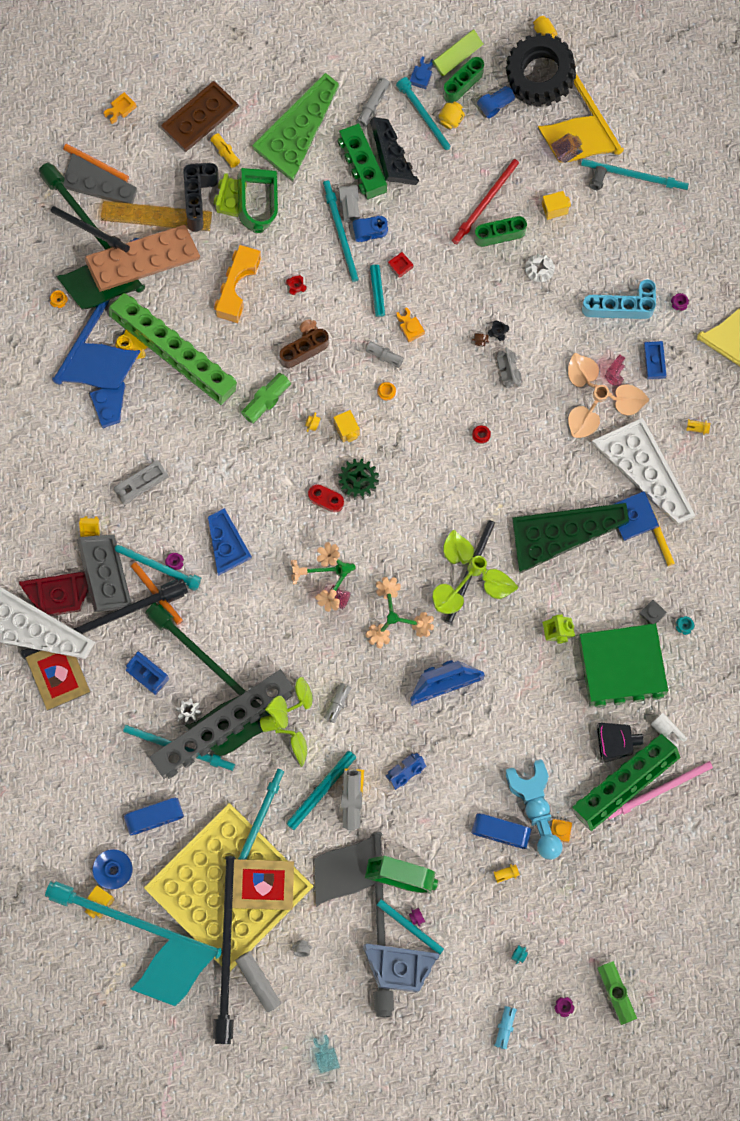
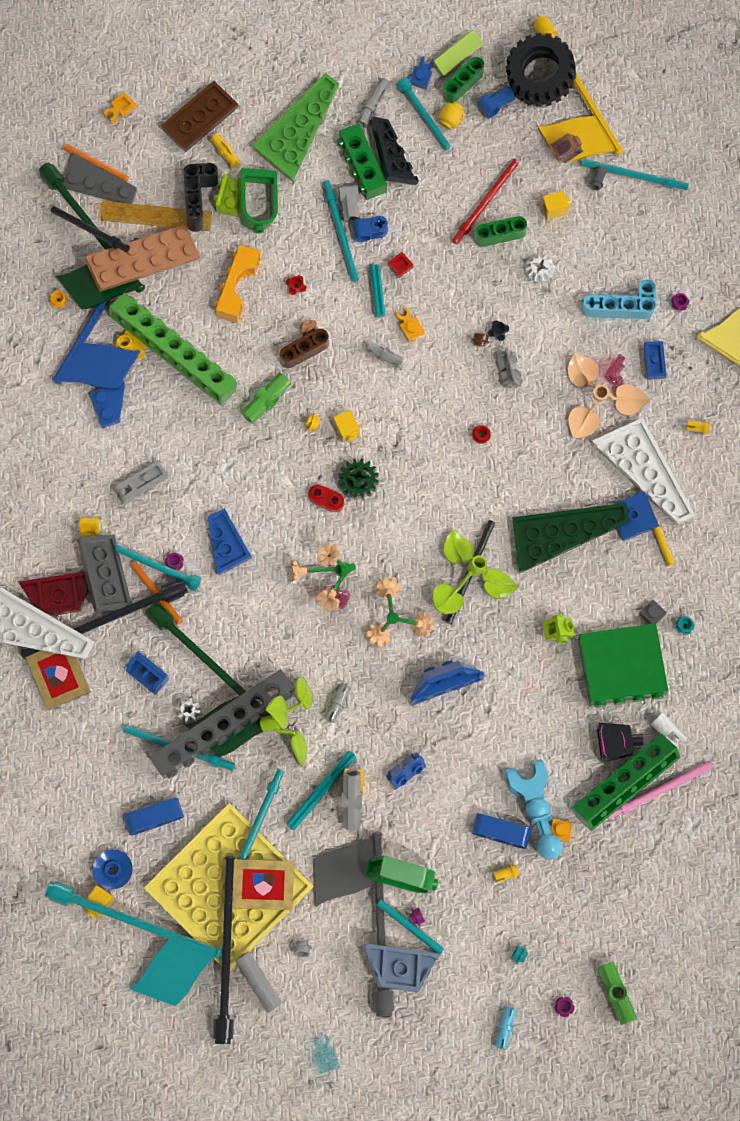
light orange plate [377,382,396,401] -> none

